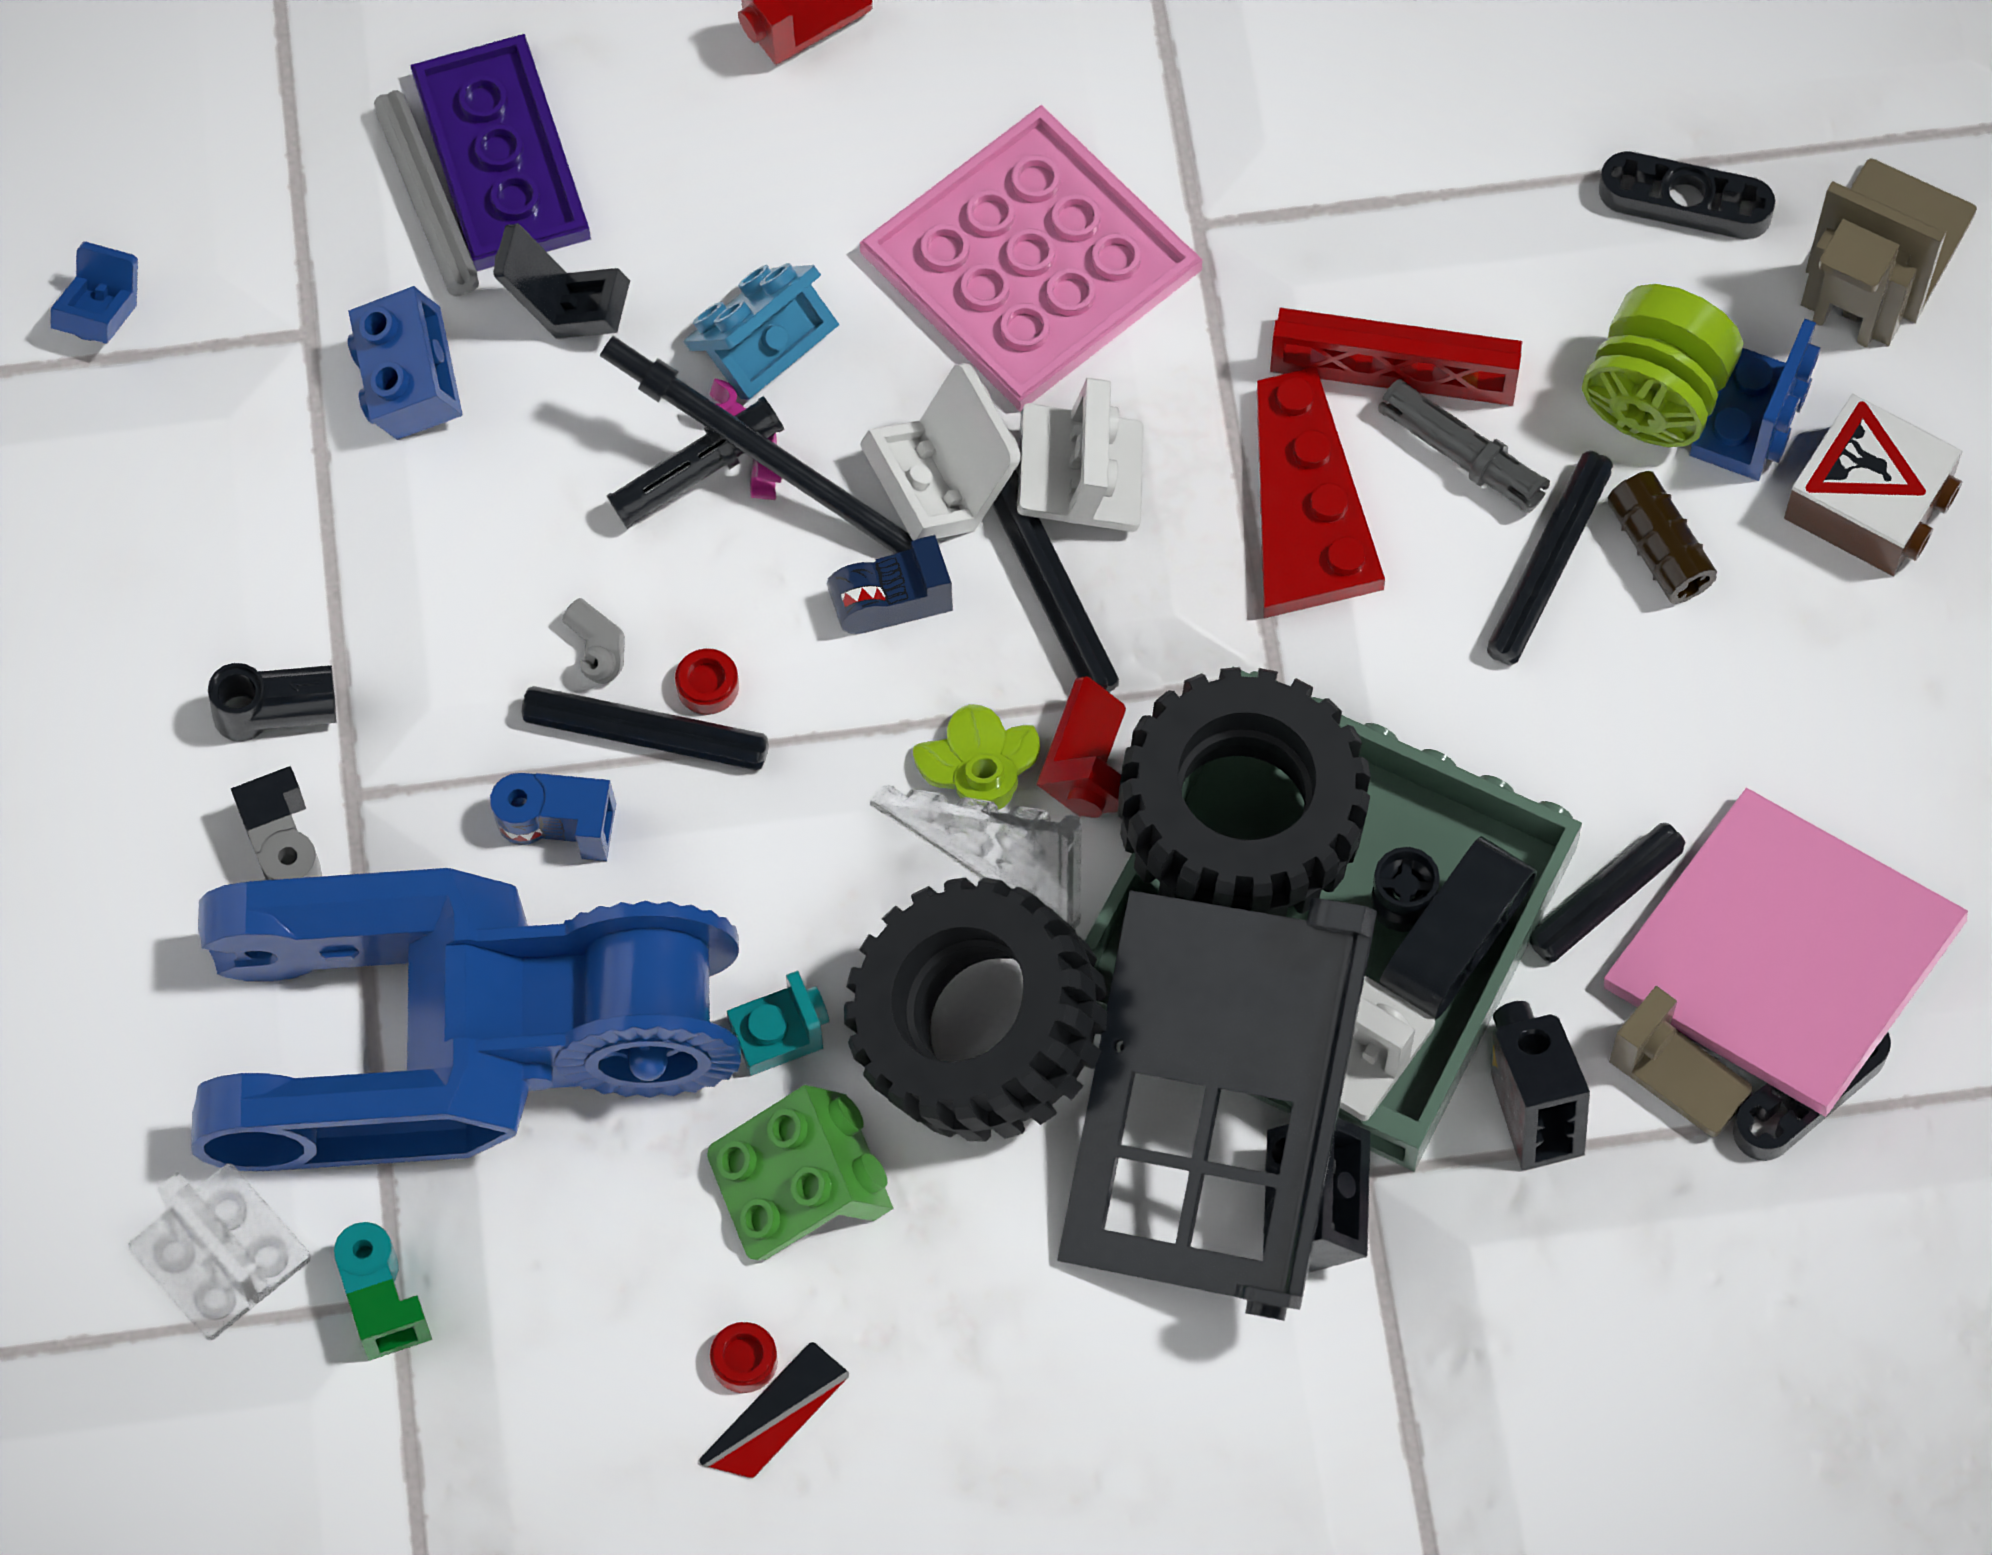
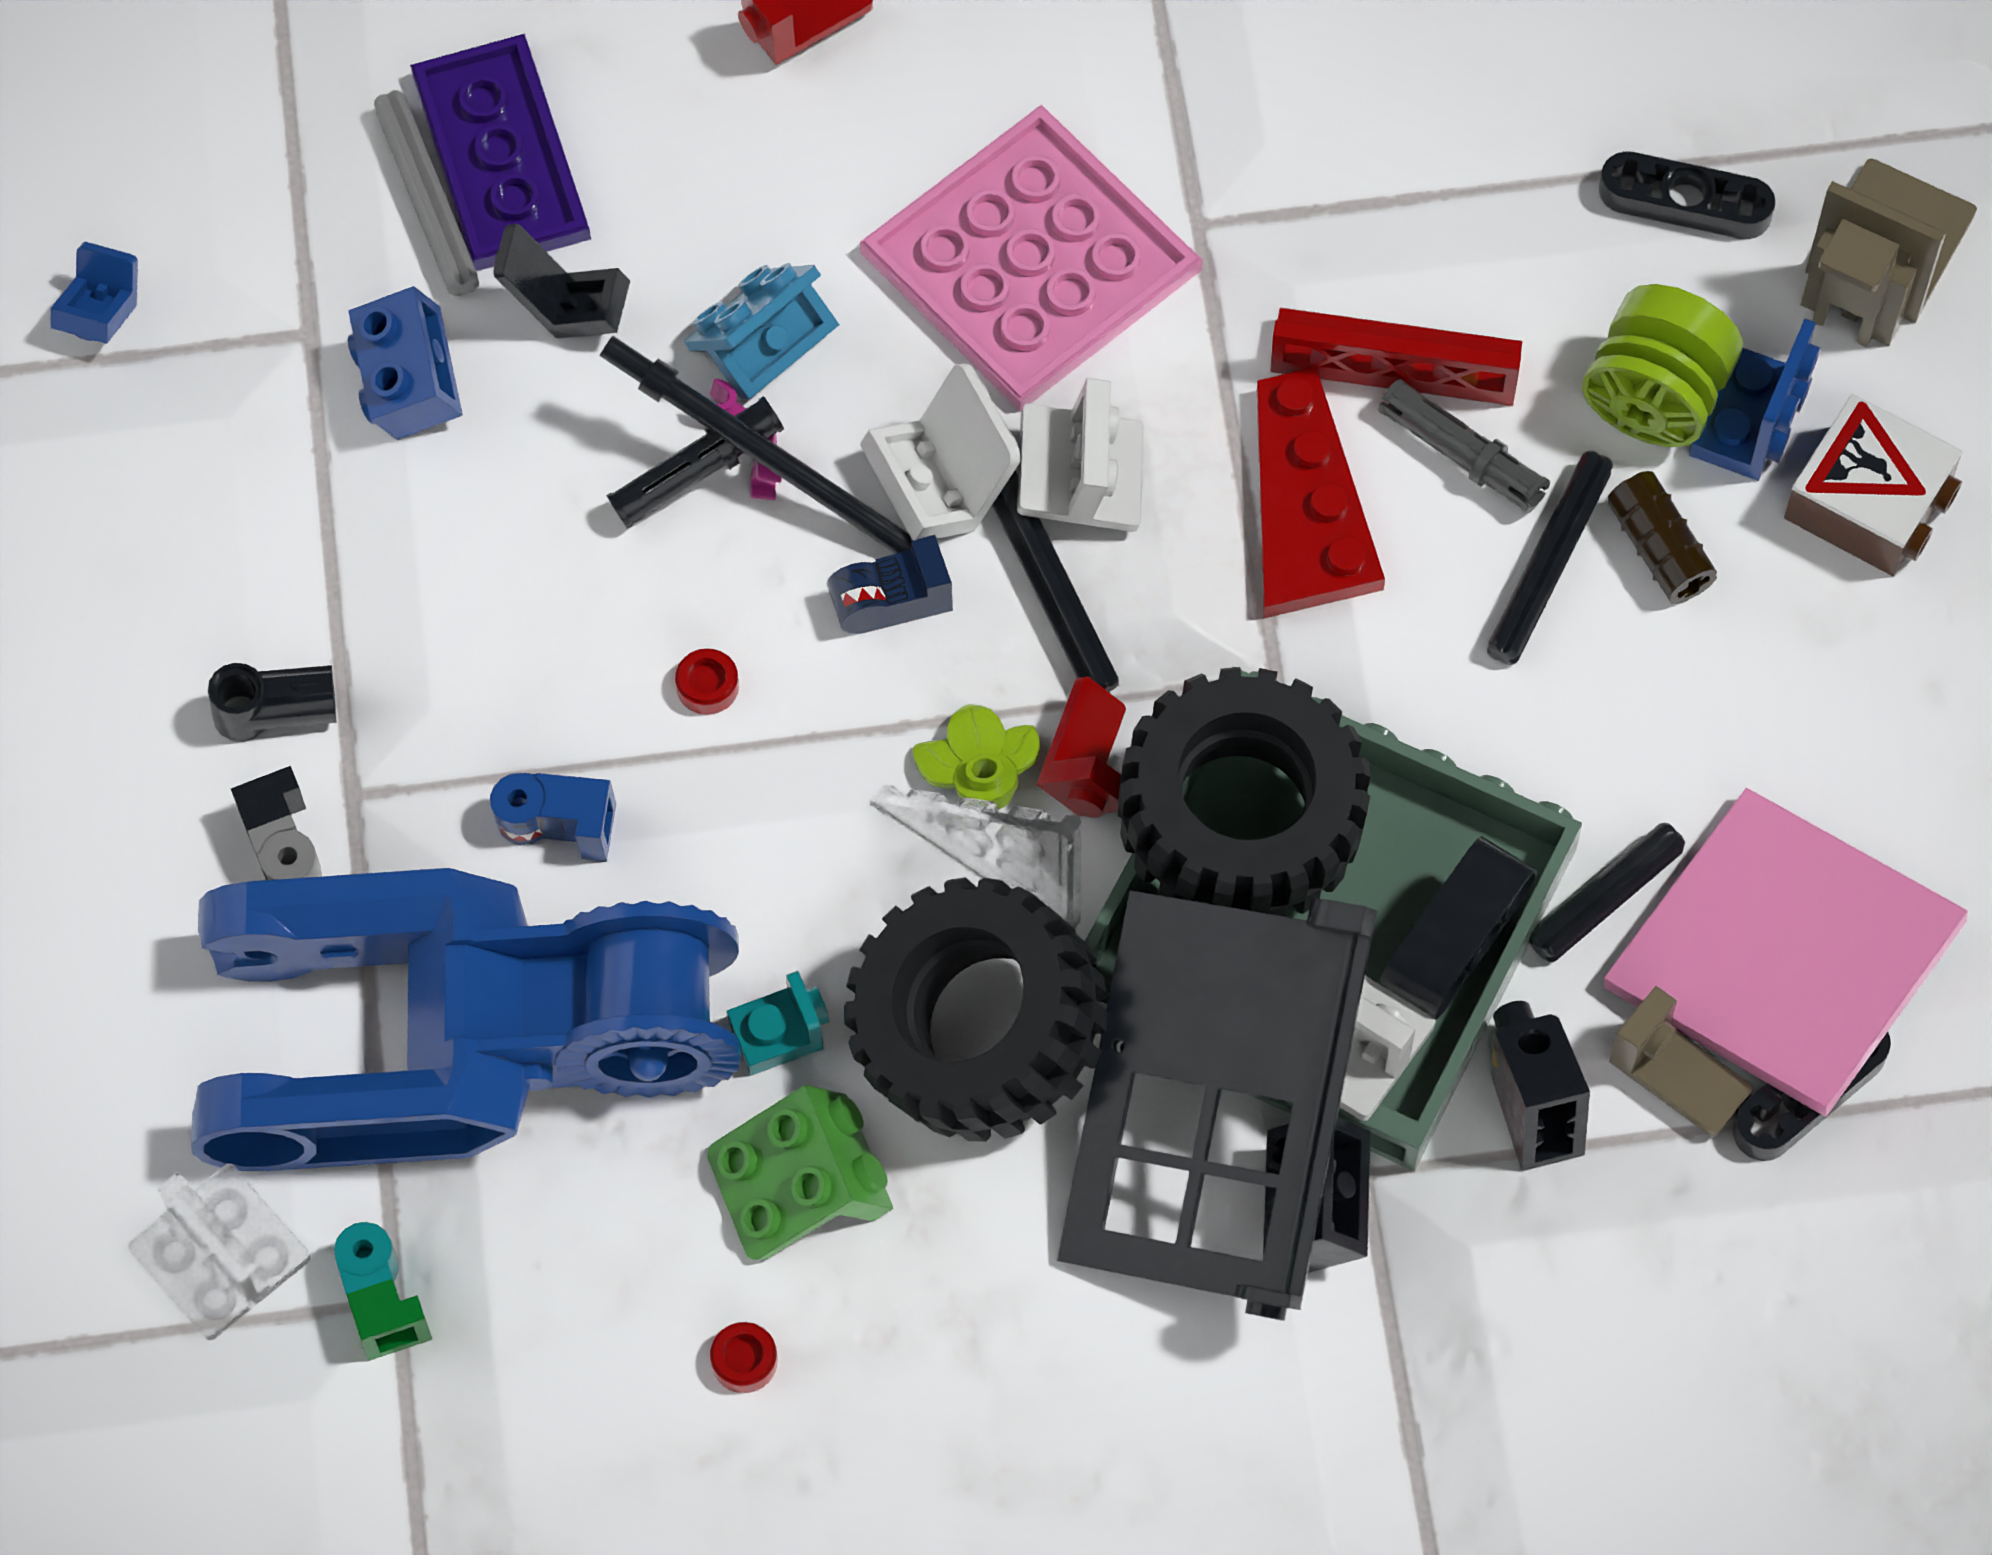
black axle [521,686,769,770] -> none
light grey arm [562,598,625,684] -> none
sticker [700,1342,849,1478] -> none
black wheel [1371,847,1440,932] -> none

